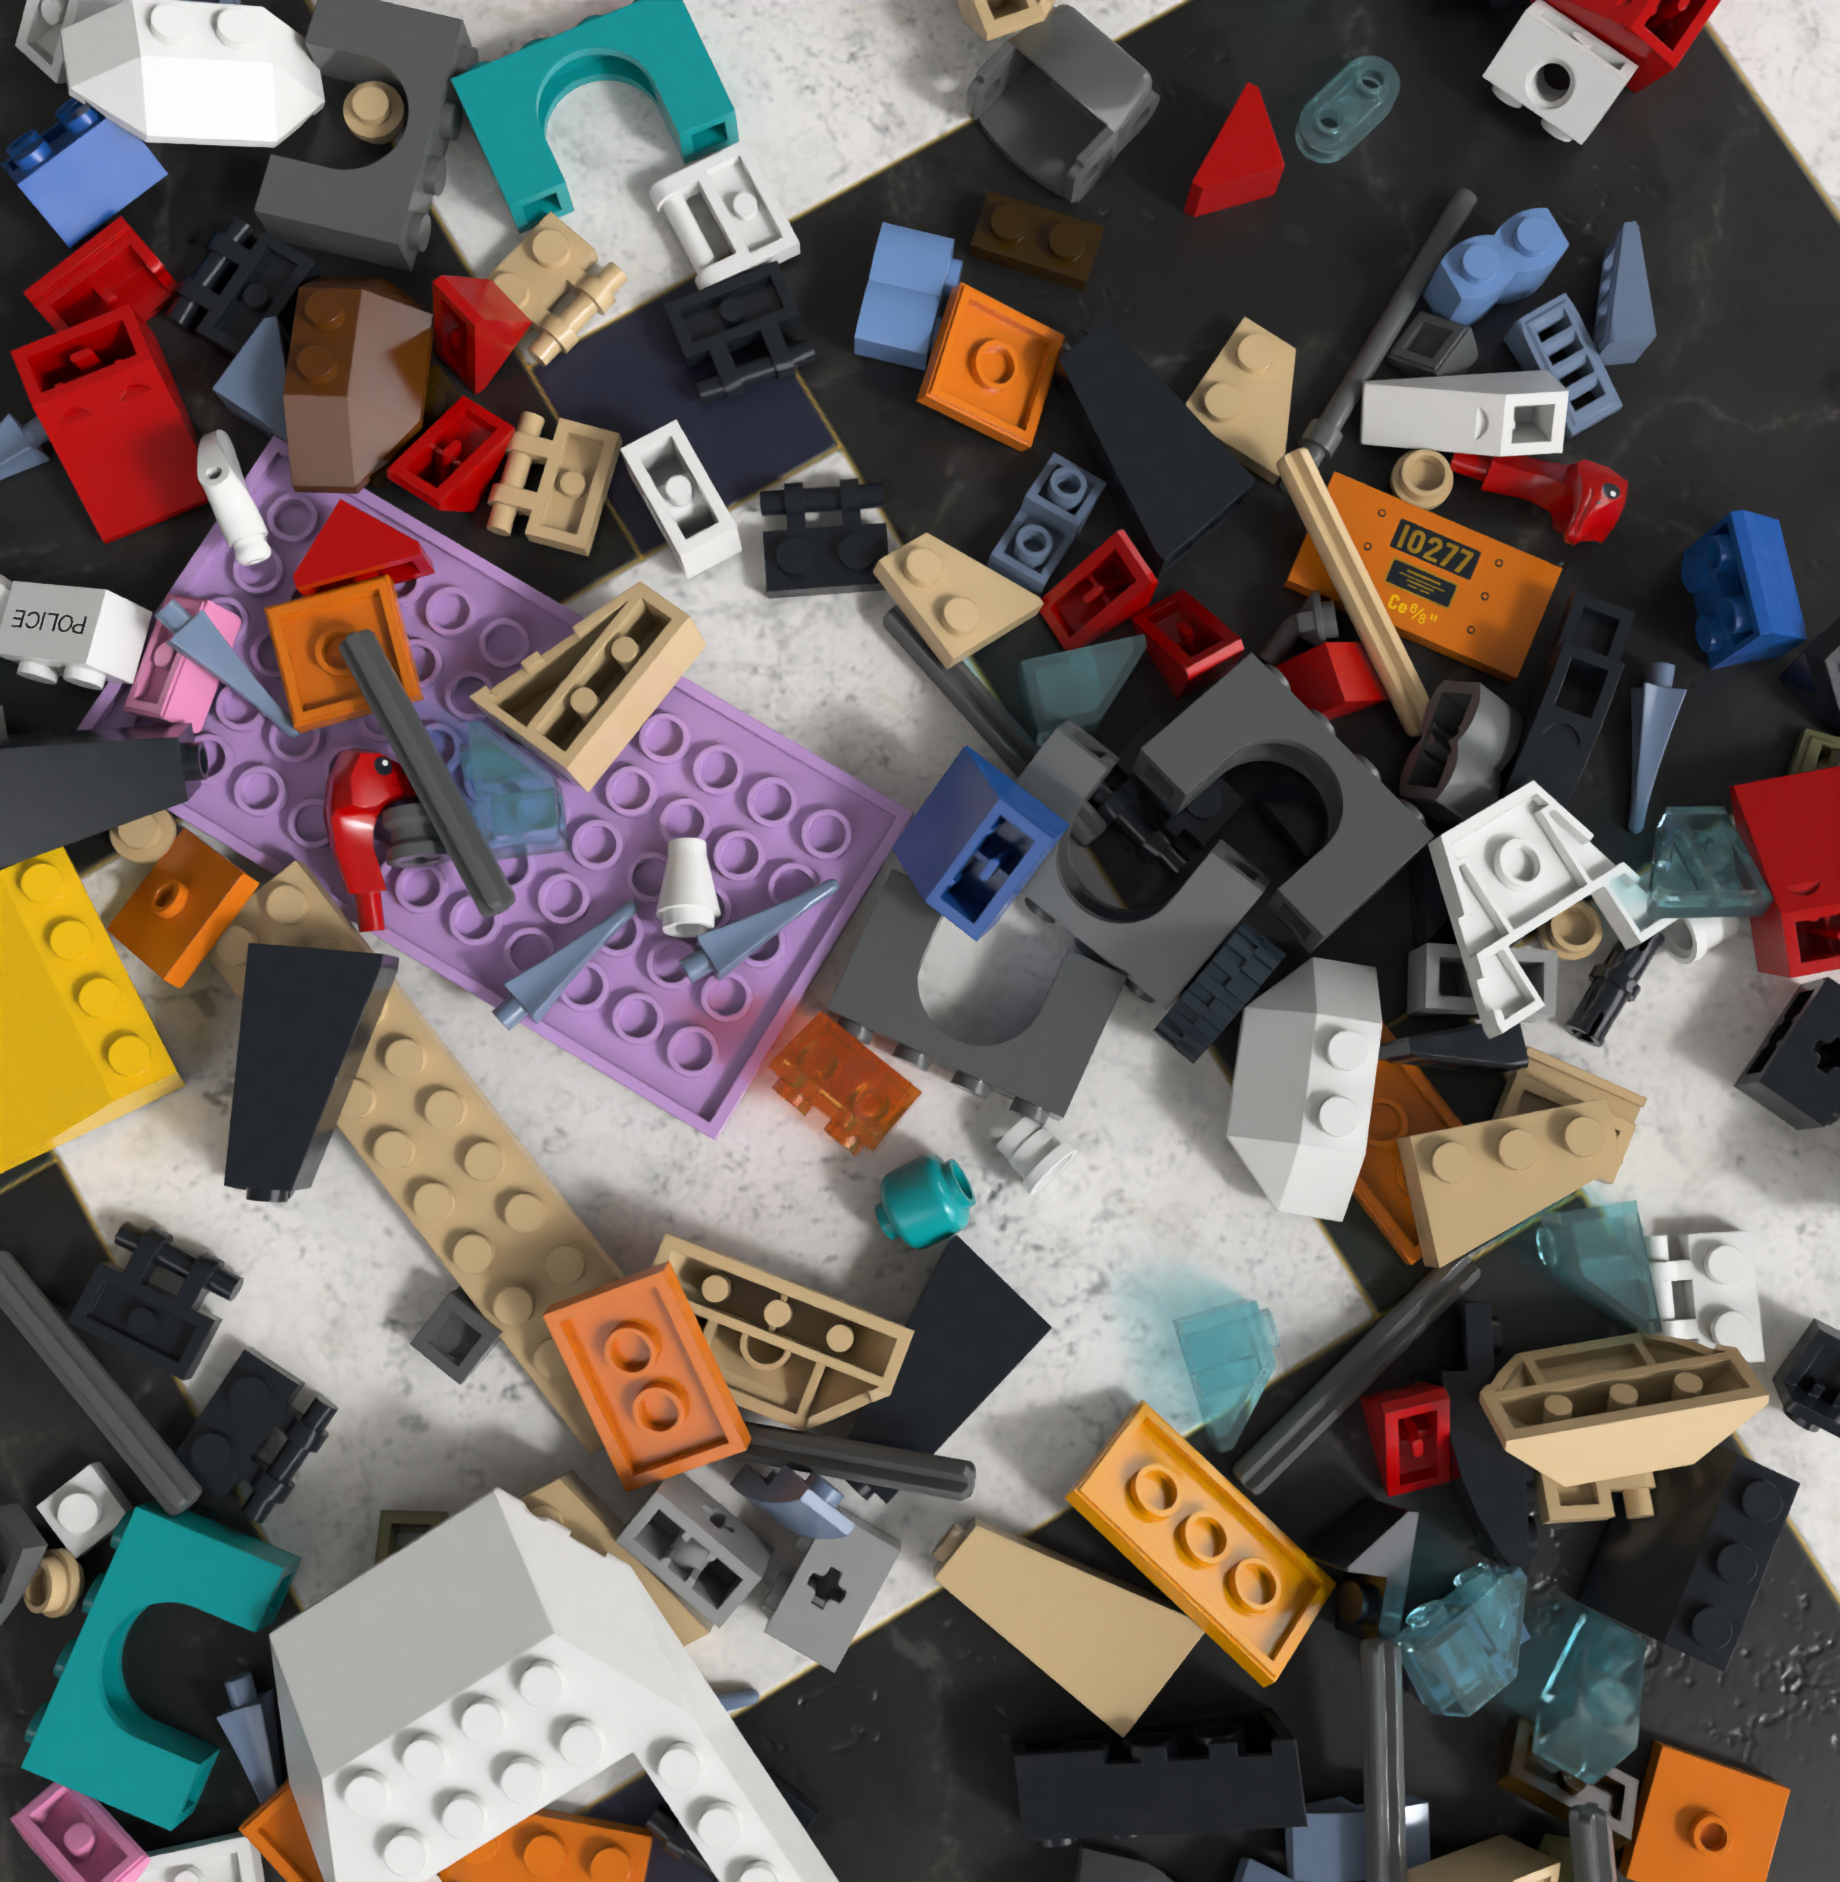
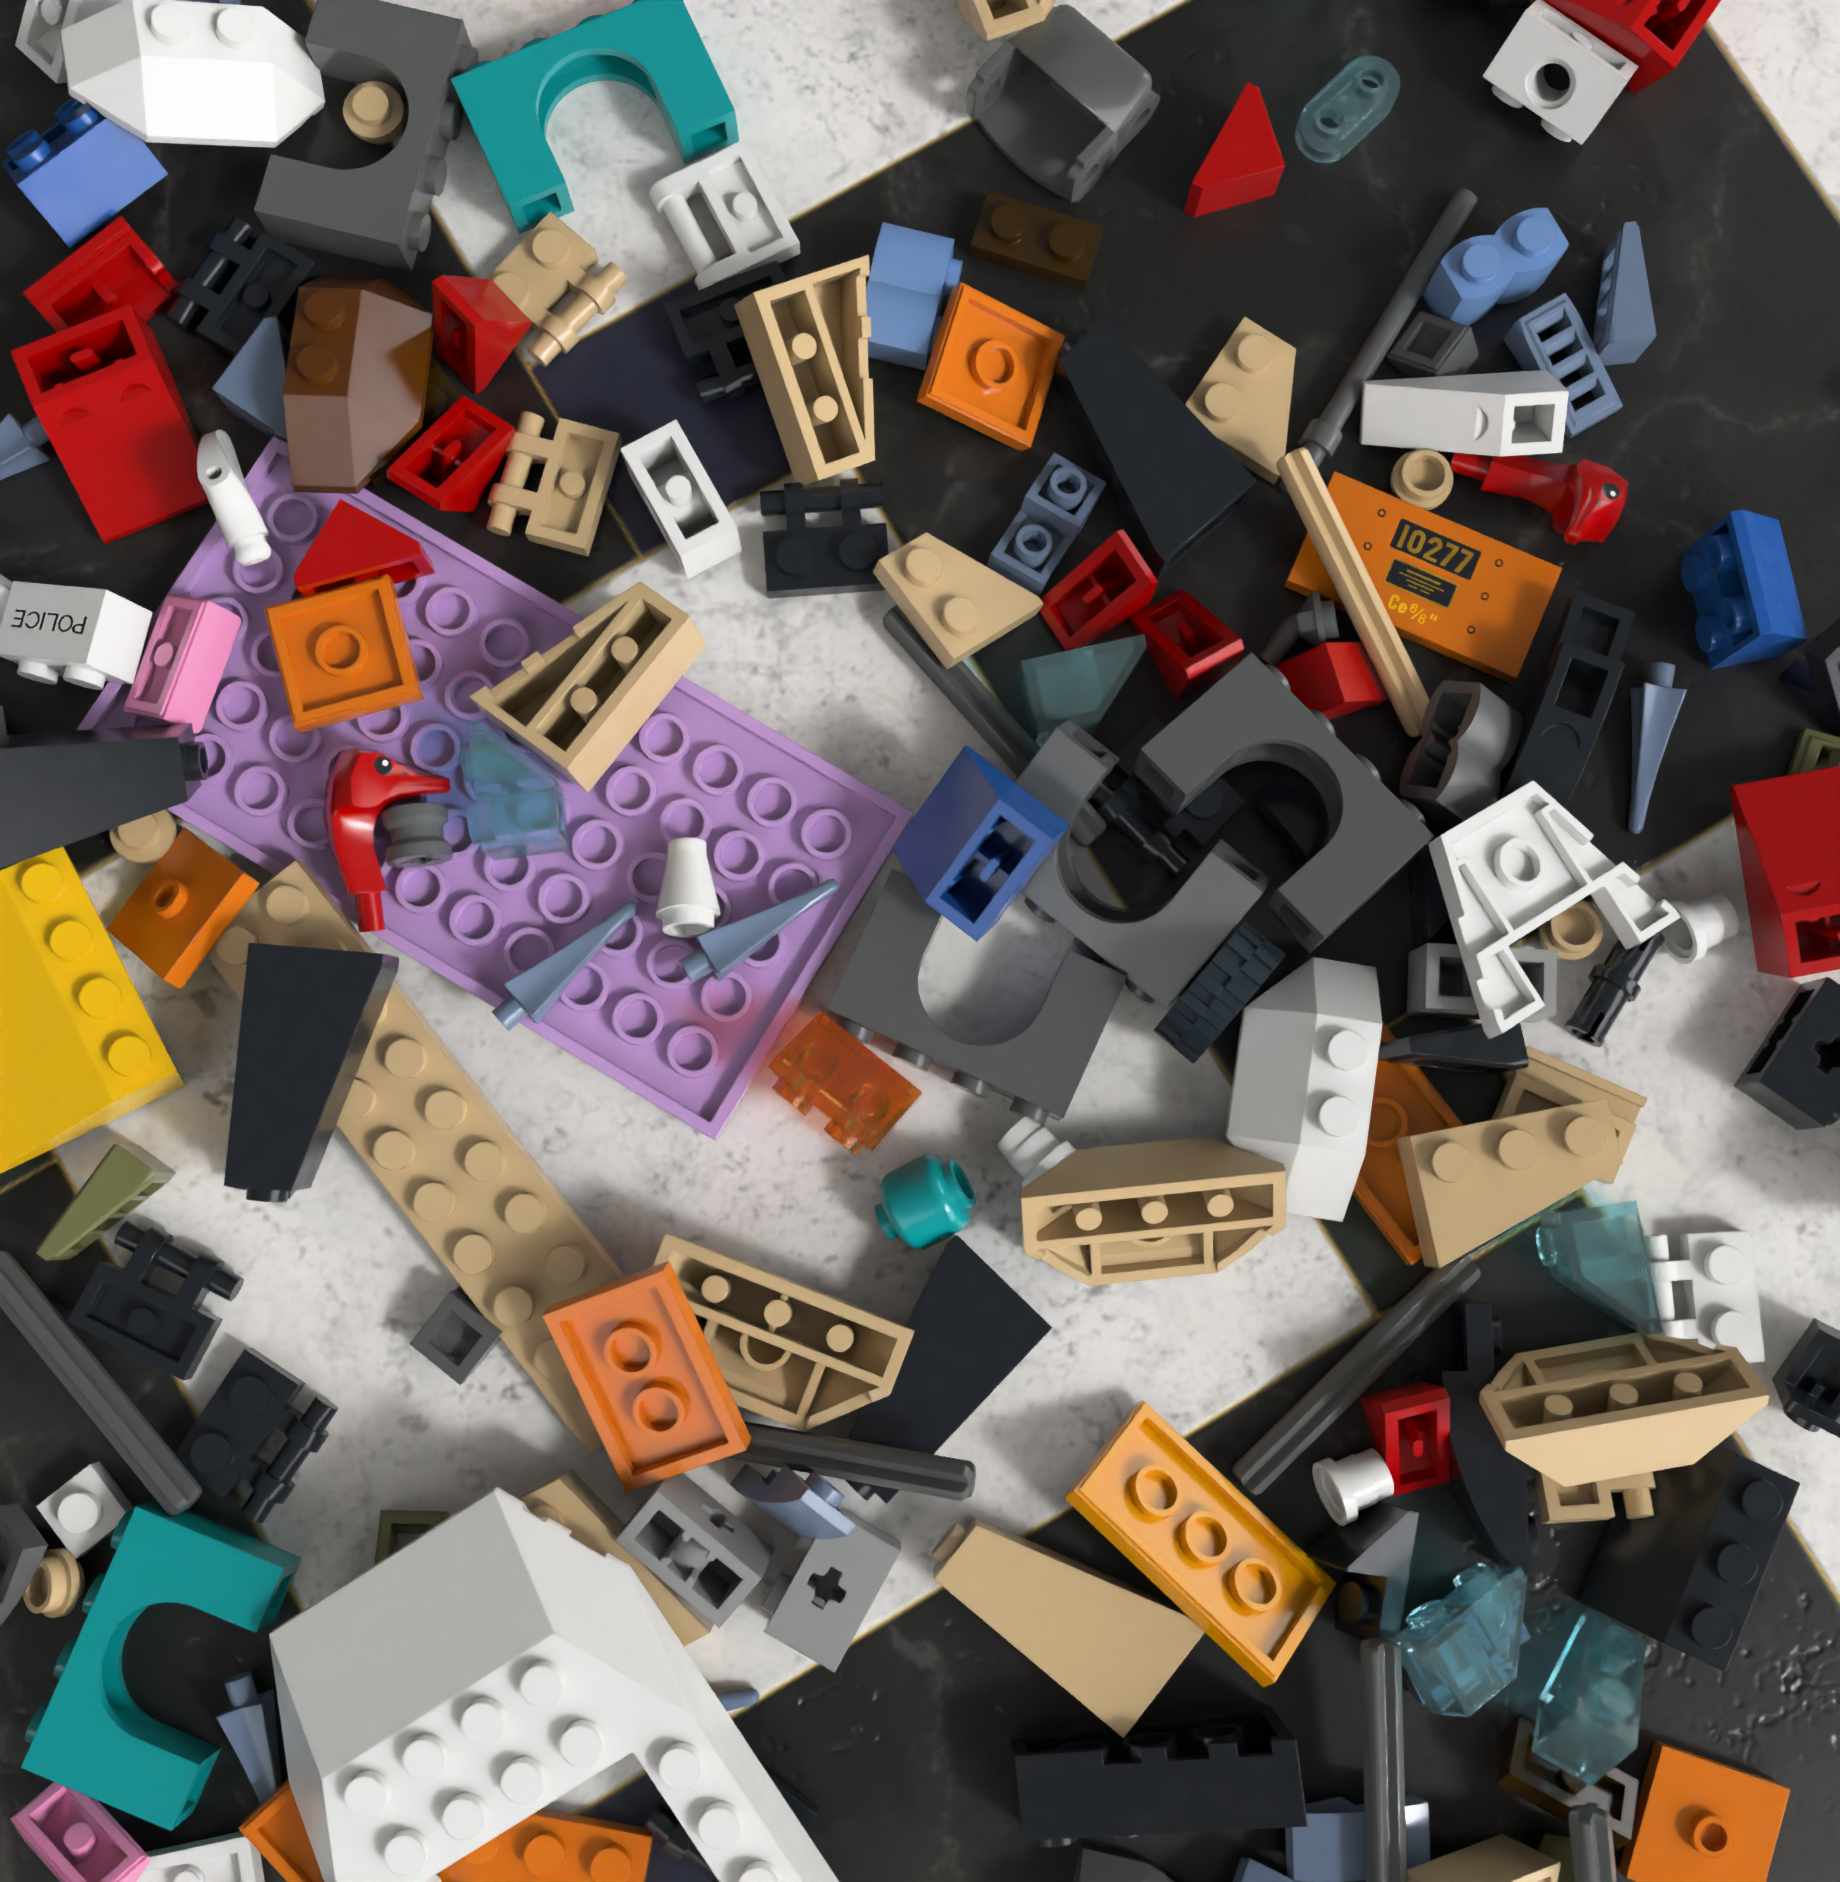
sand blue piece [155,598,301,738] -> none
dark grey axle [339,629,516,917] -> none
clear light blue slope [1172,1298,1280,1453] -> none
clear light blue wing [1646,806,1774,919] -> none
none -> olive slope [36,1144,176,1261]
none -> tan wedge [734,255,875,485]
none -> tan wedge [1019,1136,1286,1286]
none -> white piece [1312,1448,1394,1526]

